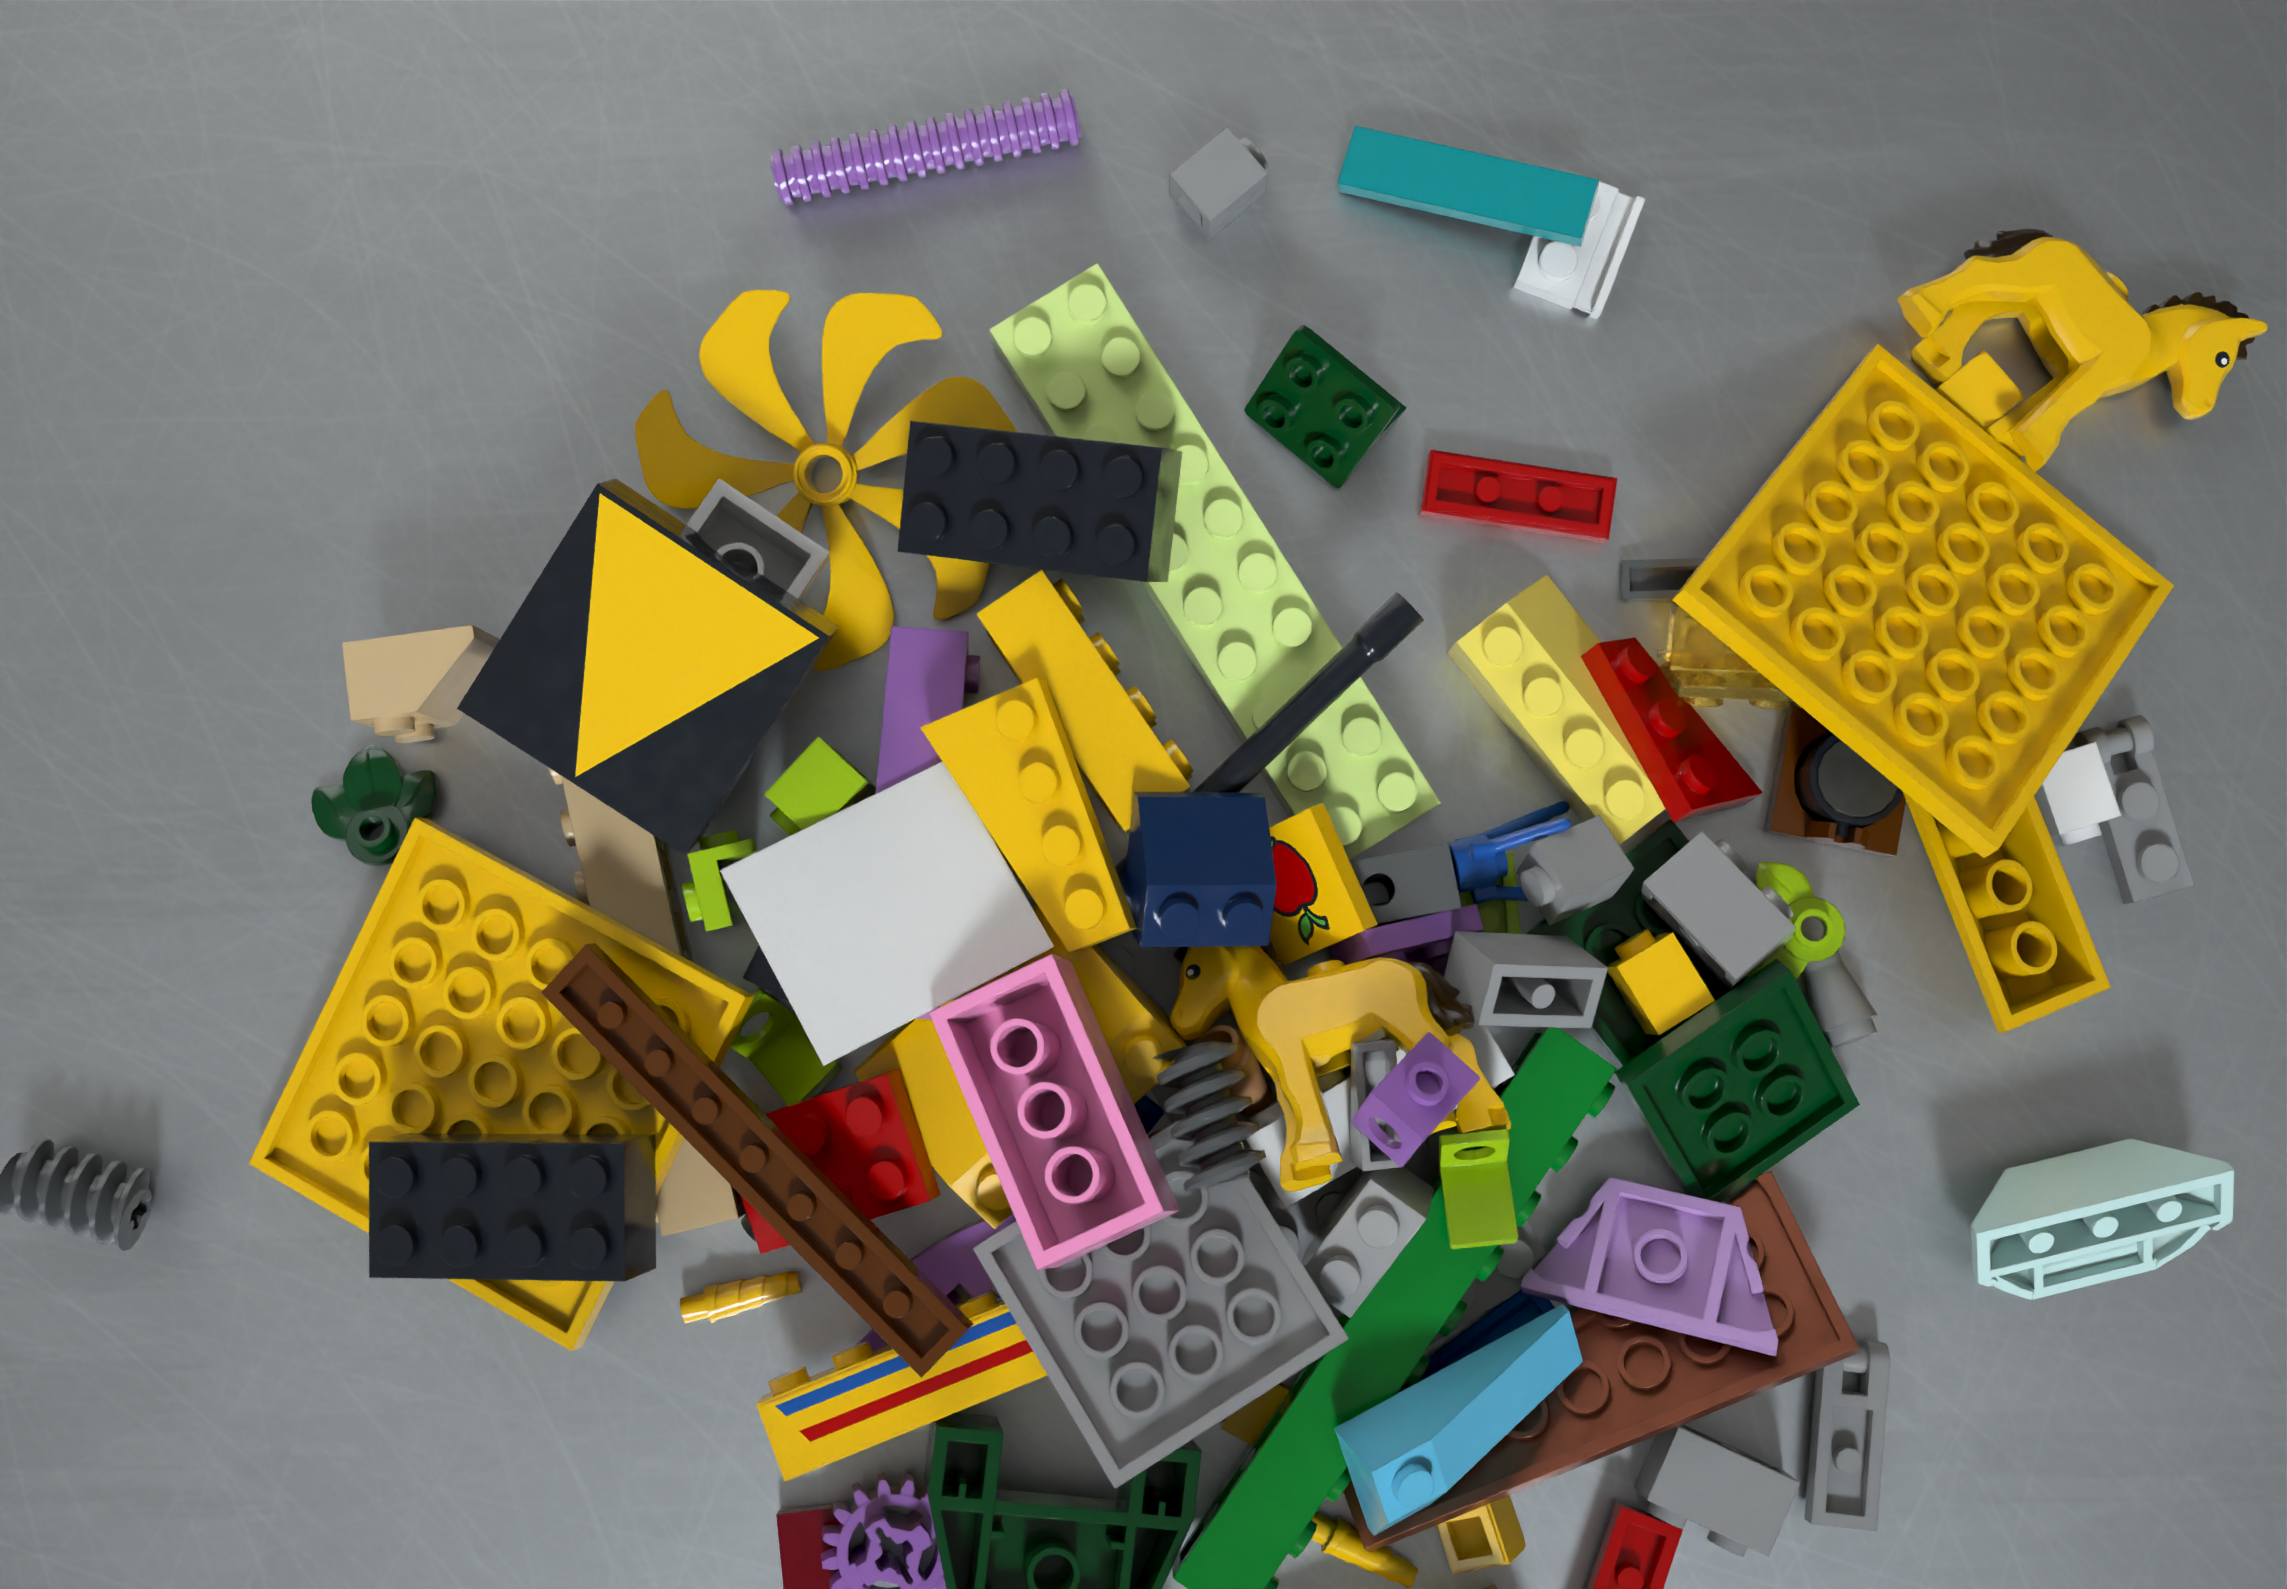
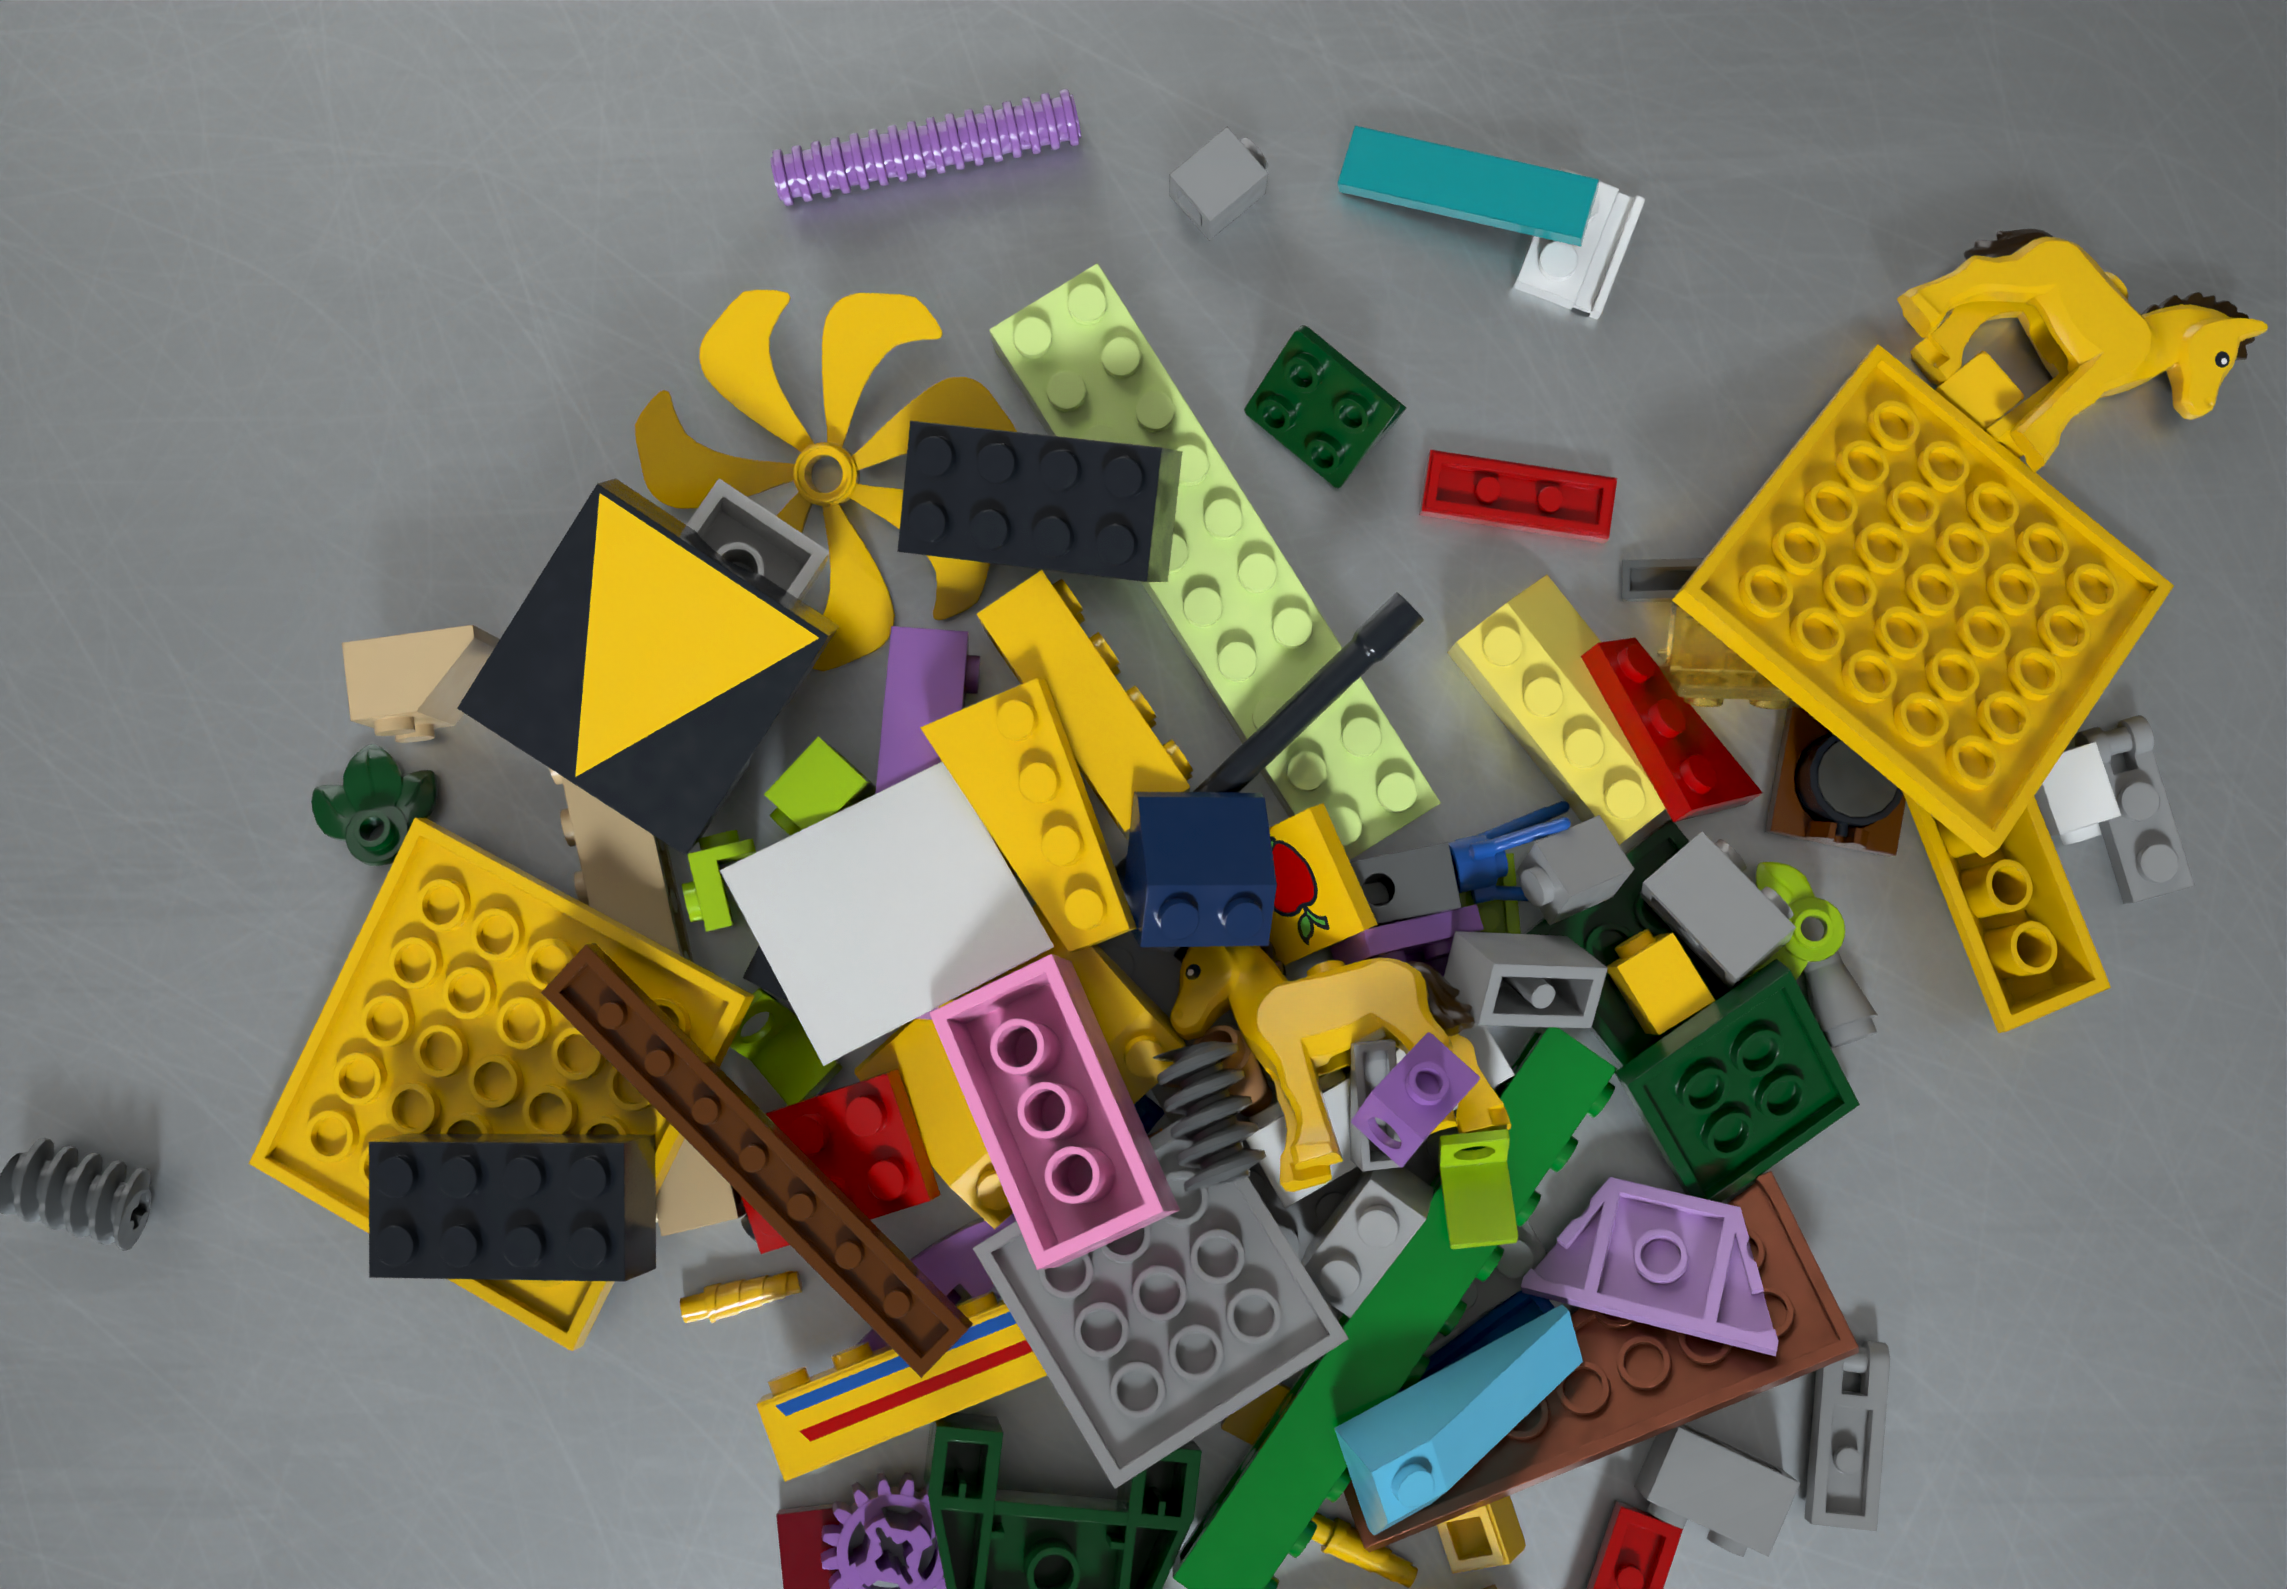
light aqua wedge [1971,1138,2234,1300] -> none

